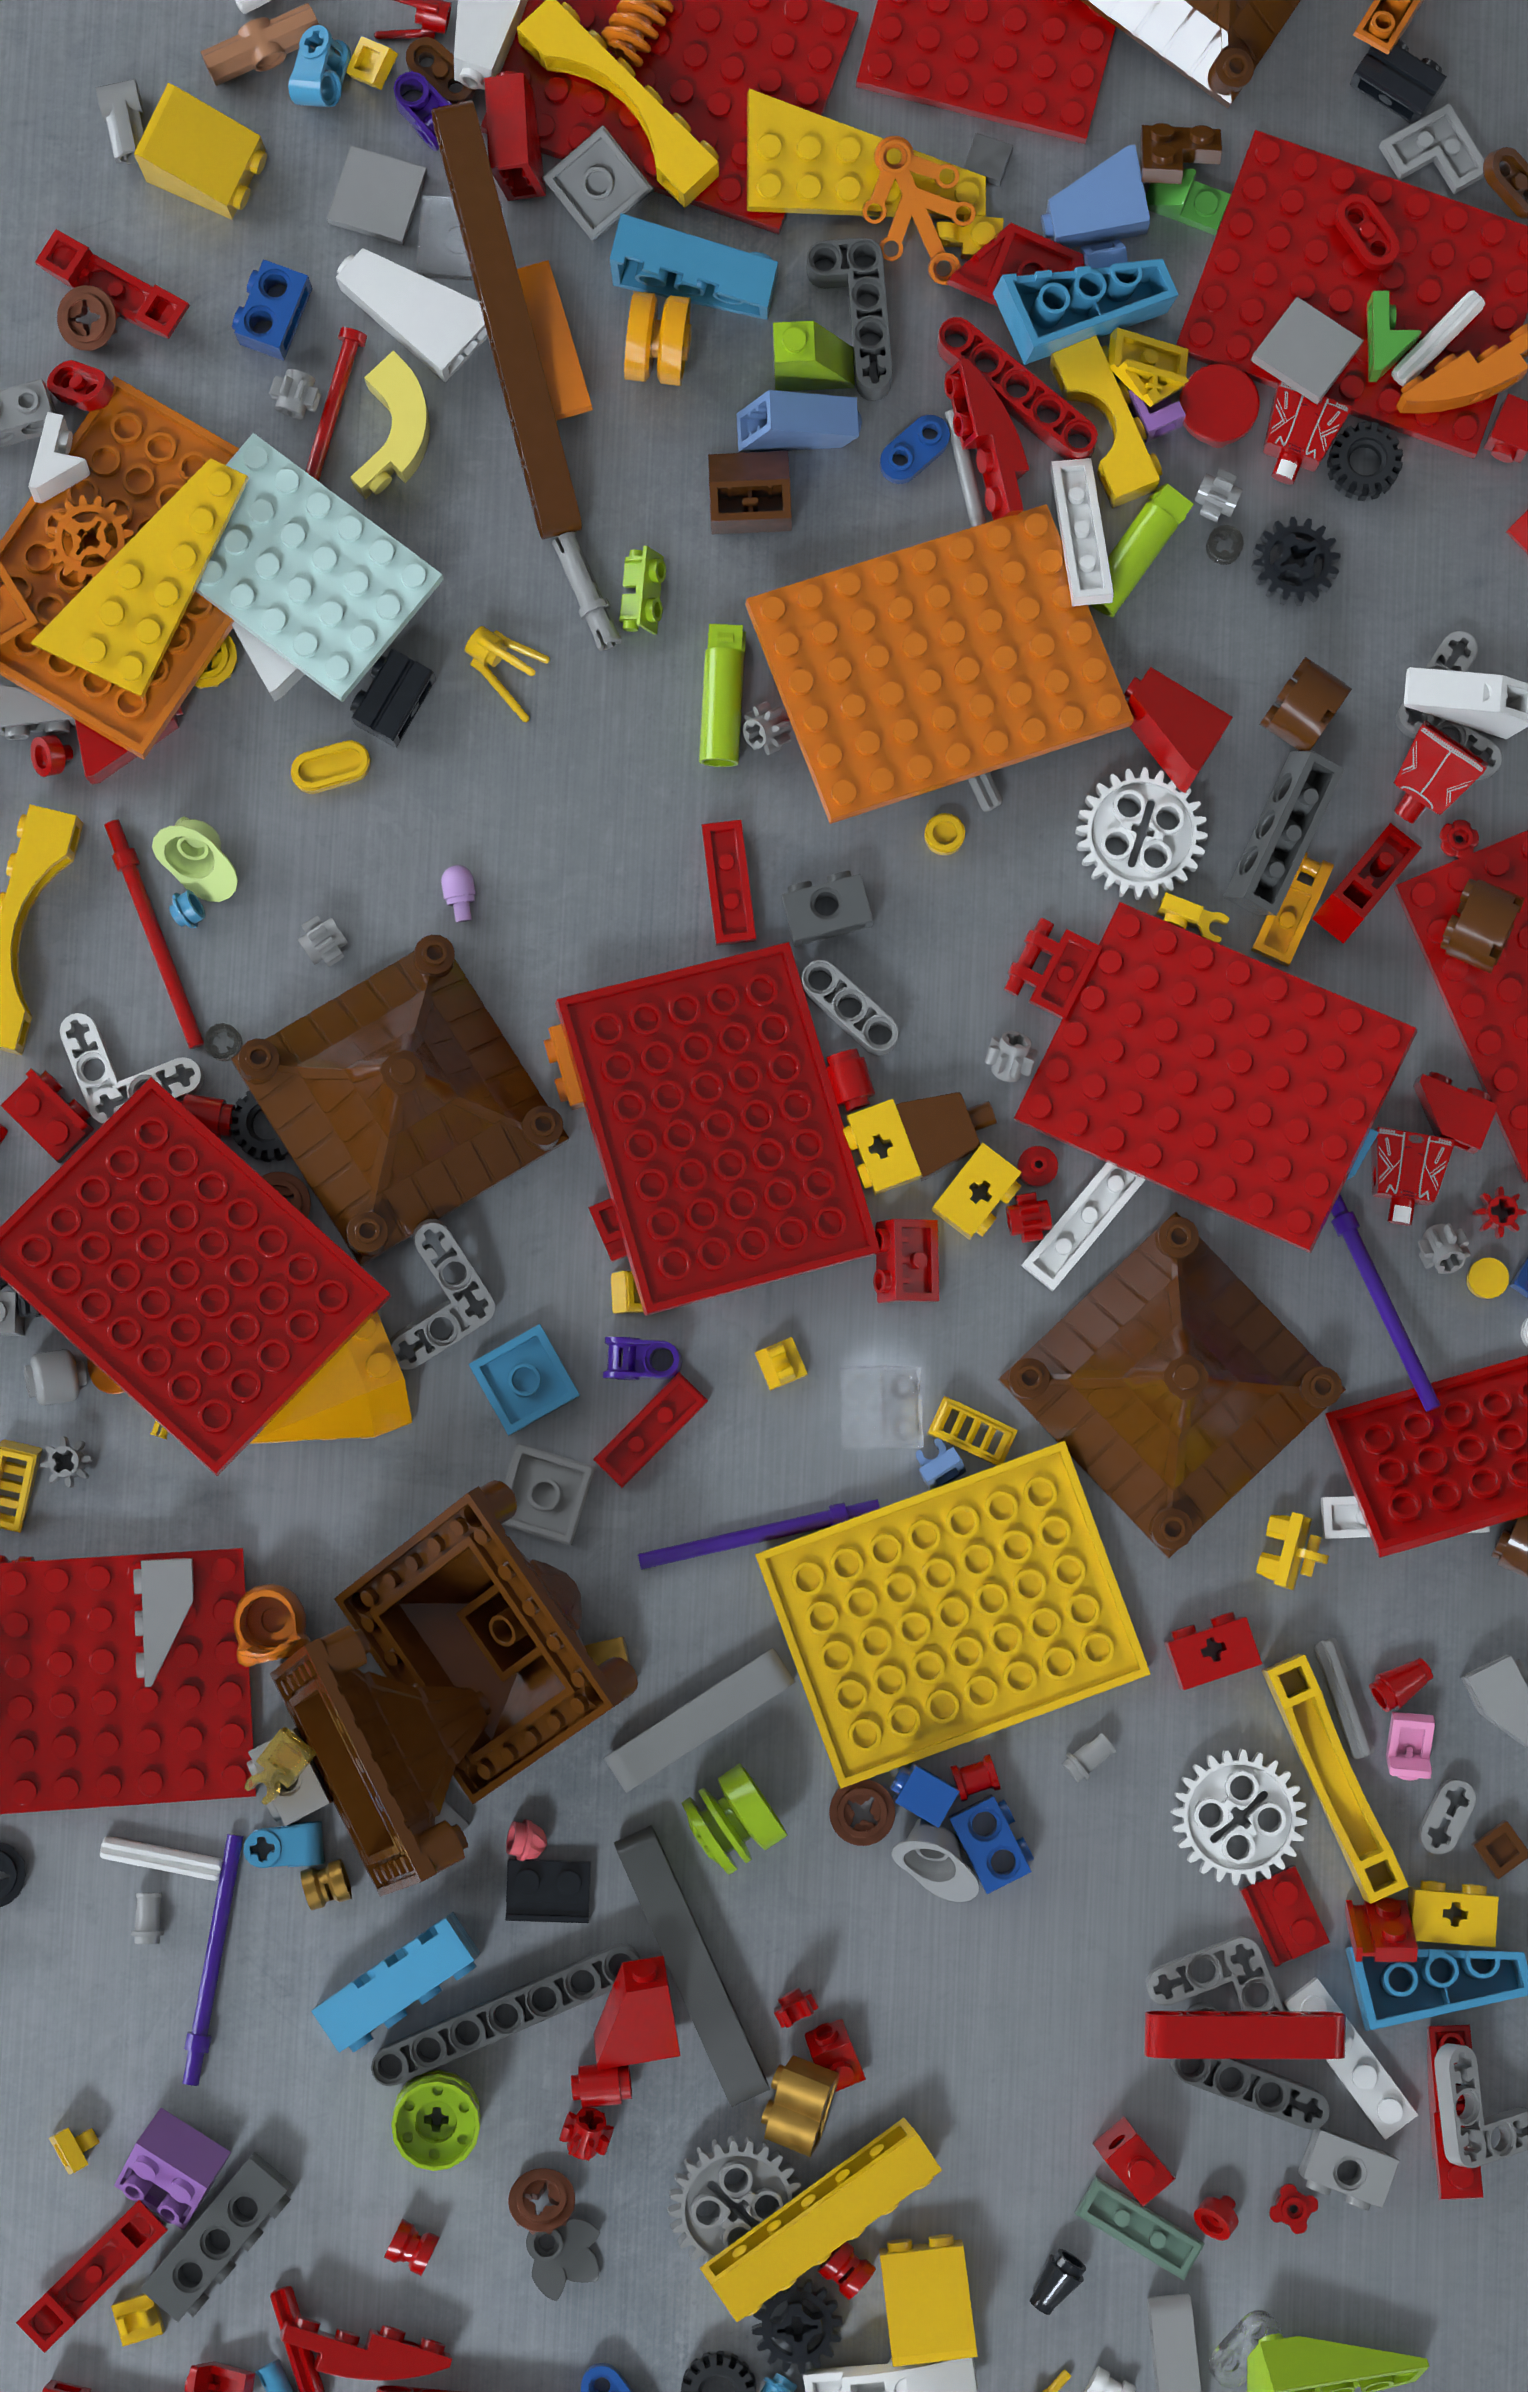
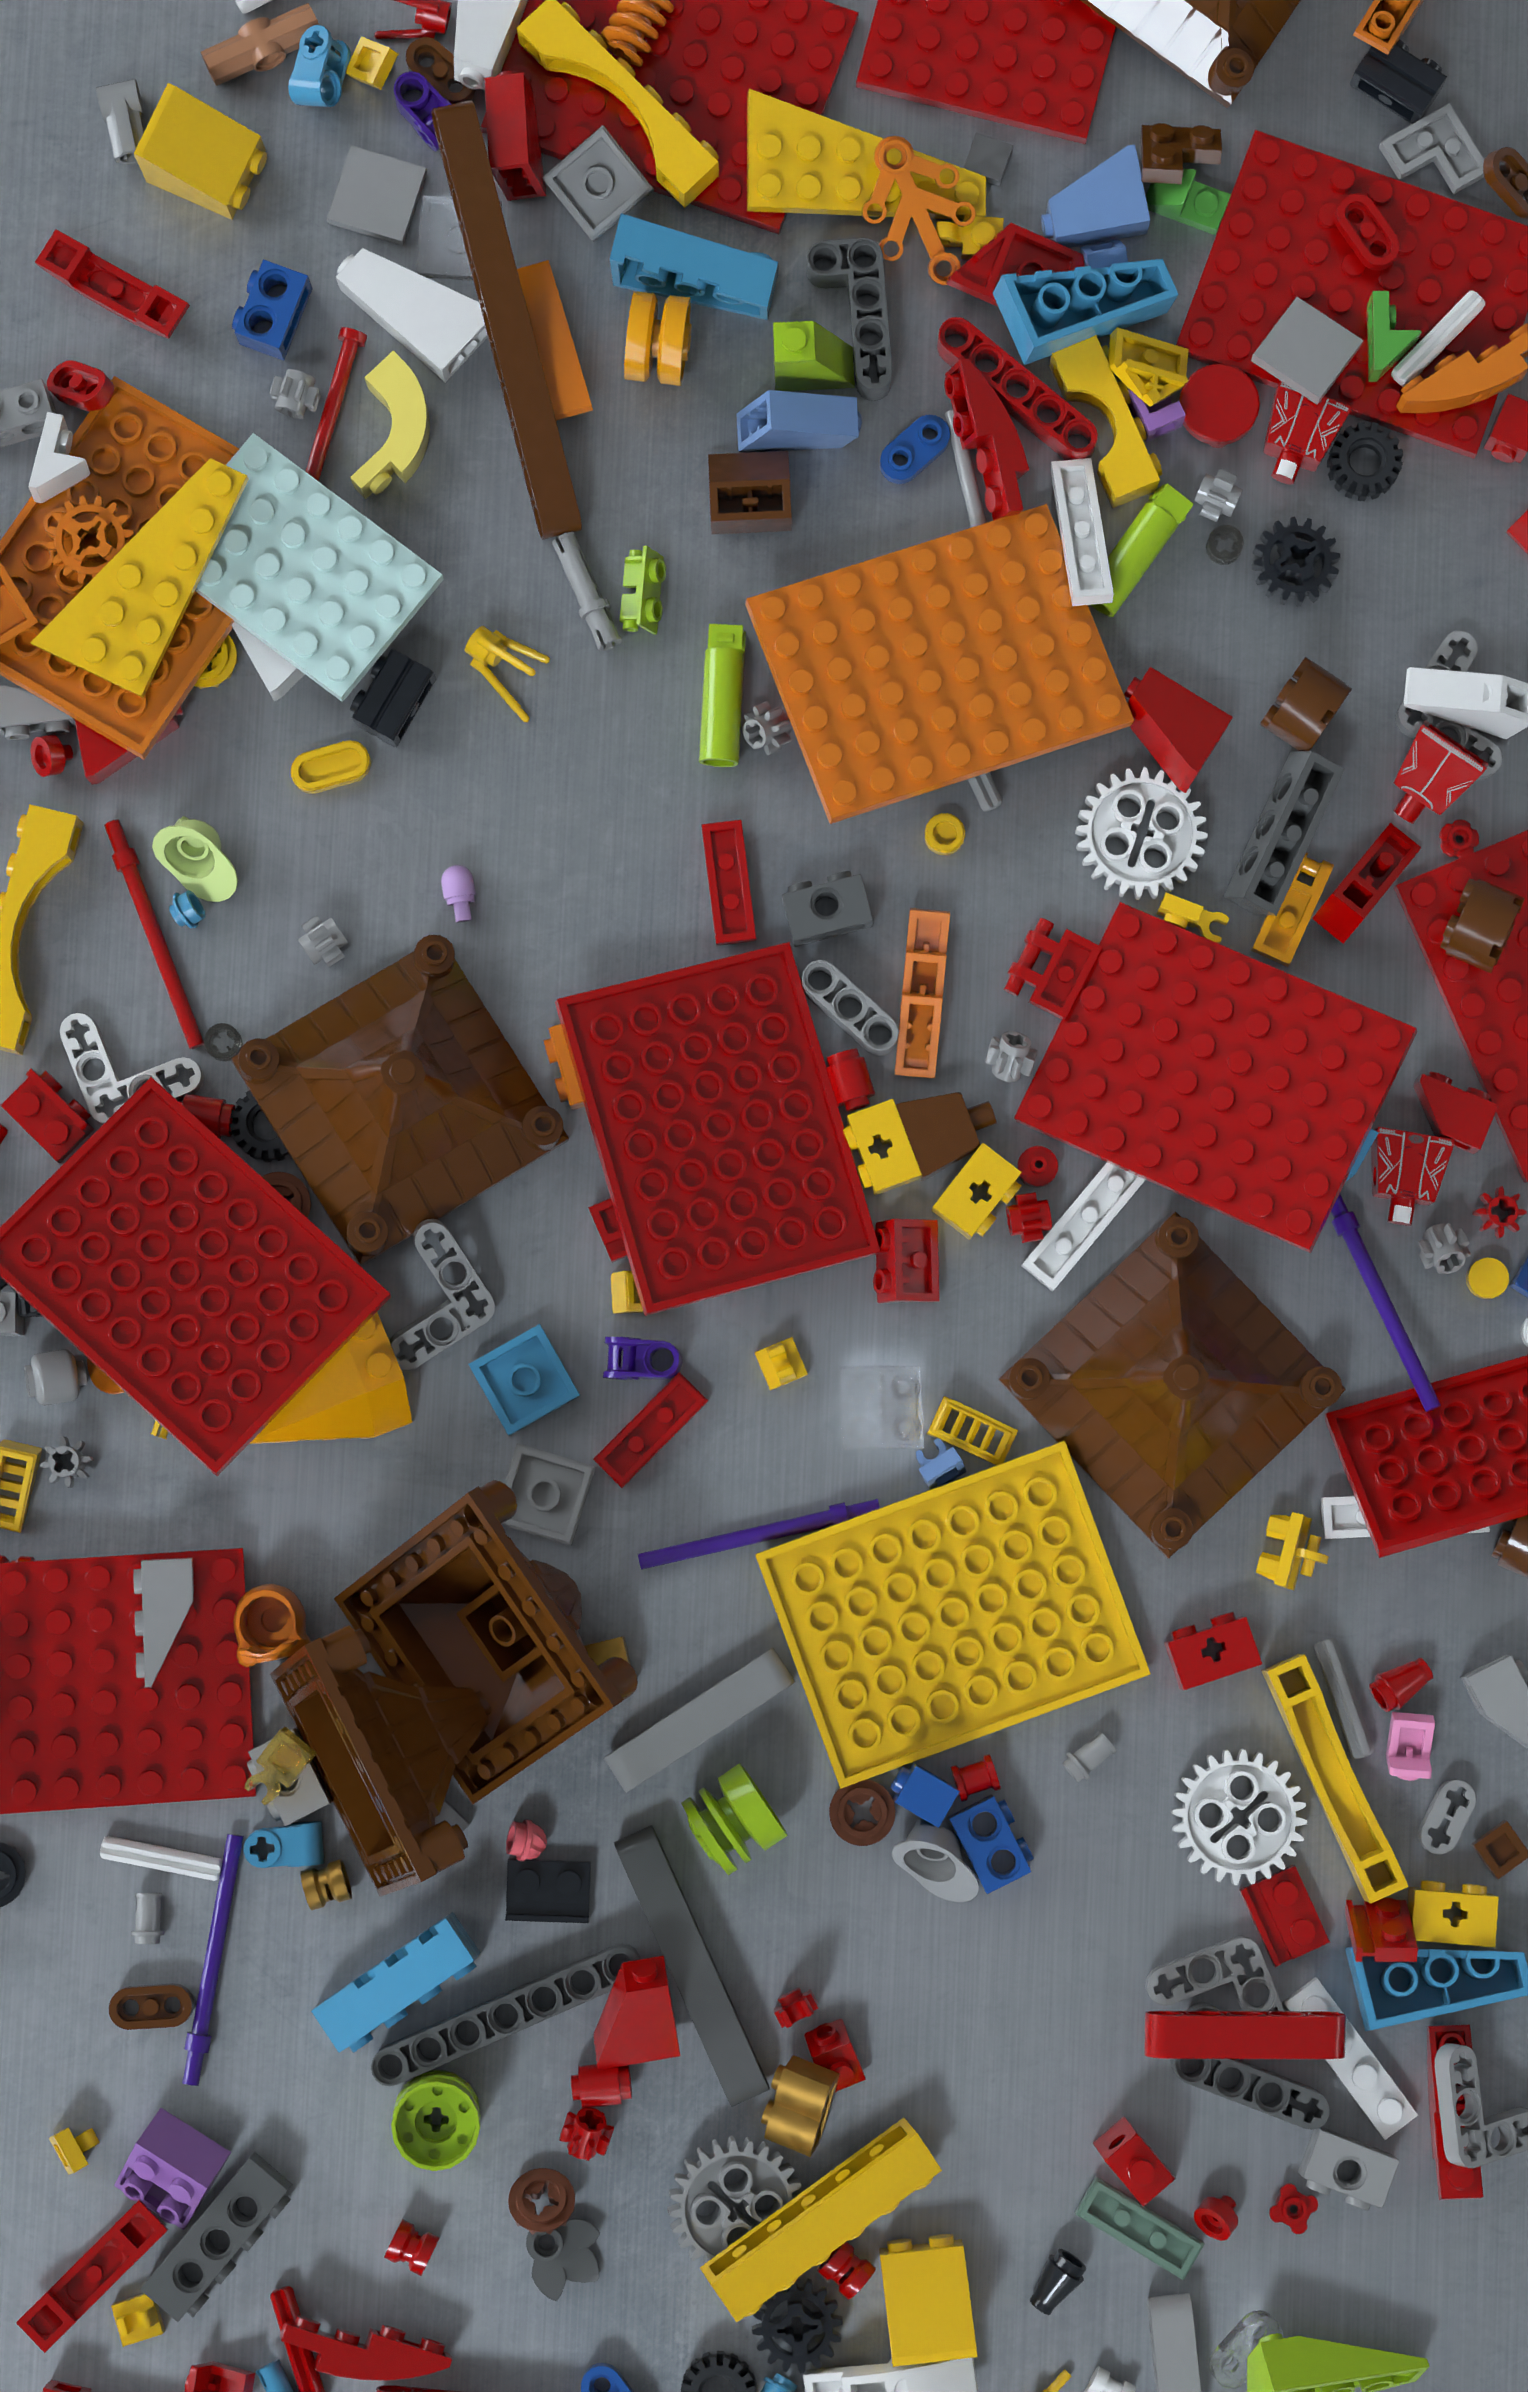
copper gear [57,285,120,351] -> none
none -> reddish brown plate [109,1983,194,2030]
none -> orange slope [895,908,950,1079]

